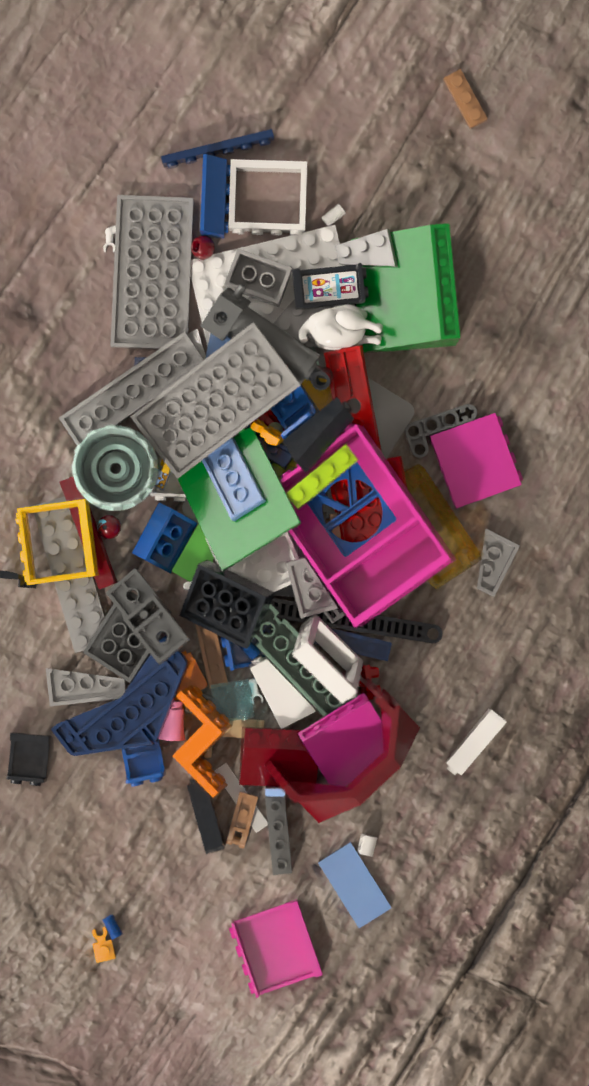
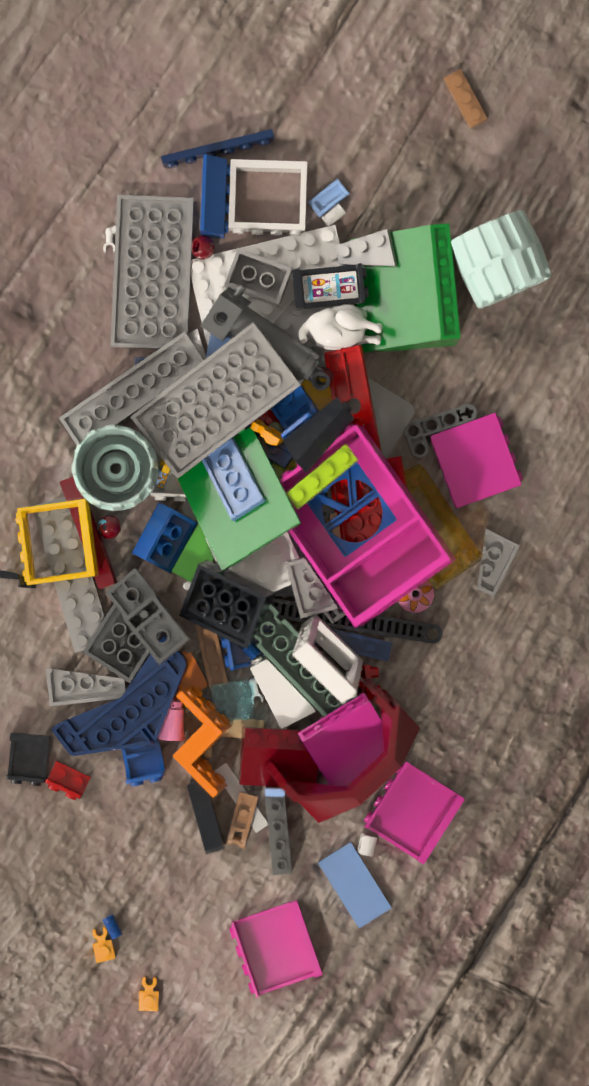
white slope [445,709,506,775] -> none
none -> red bracket [45,761,91,800]
none -> light orange plate [139,976,159,1011]
none -> light blue tile [308,179,349,218]
none -> dark pink panel [364,761,465,865]
none -> bright pink dish [398,580,434,613]
none -> light aqua wheel [451,210,552,308]

